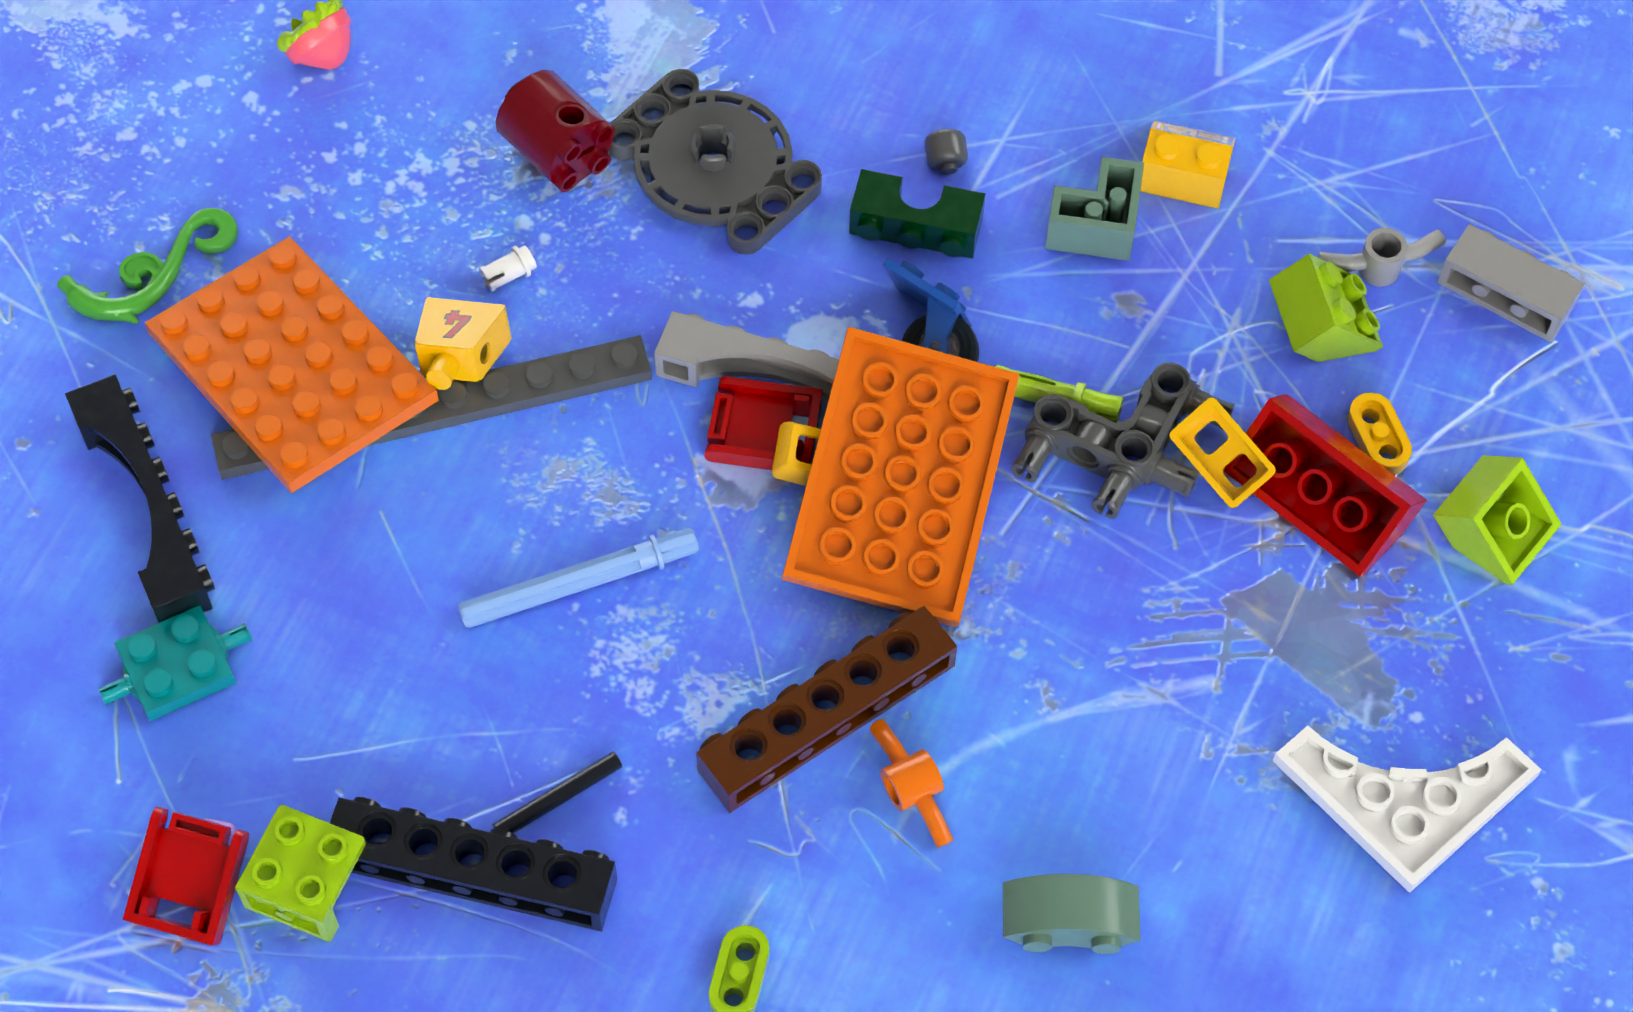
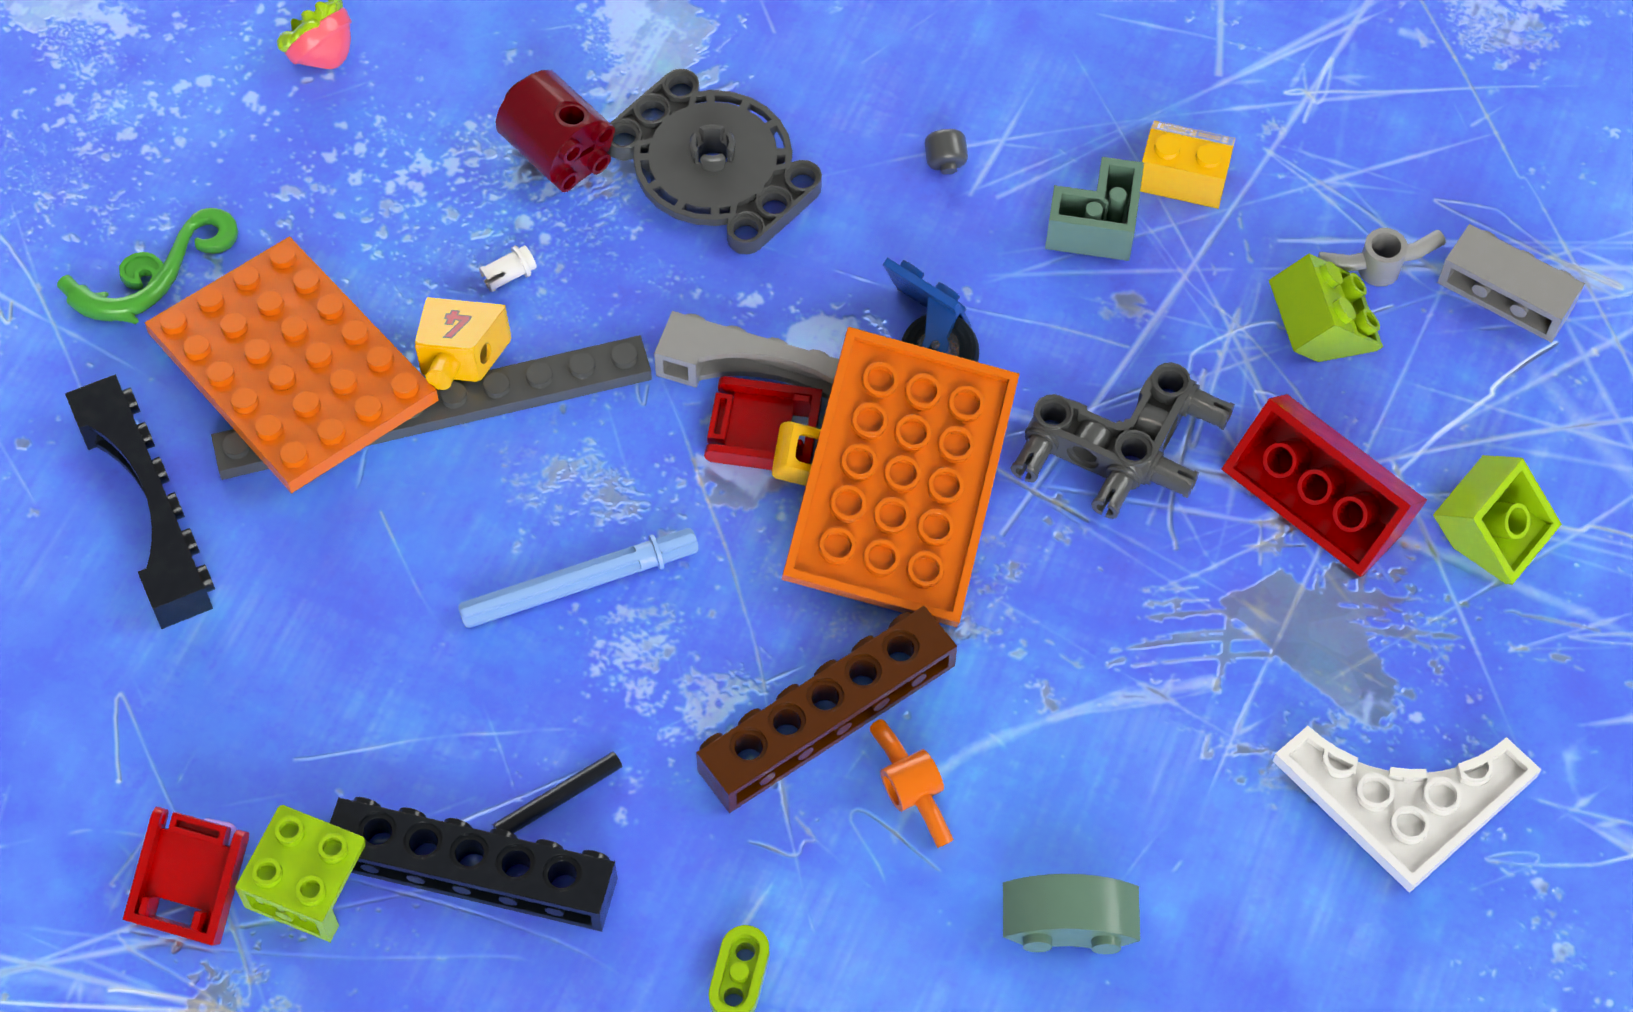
teal plate [98,605,253,722] -> none
dark green arch [849,169,986,258] -> none
lime pin [995,364,1124,423] -> none
yellow piece [1170,398,1276,508] -> none
yellow plate [1347,393,1412,475] -> none

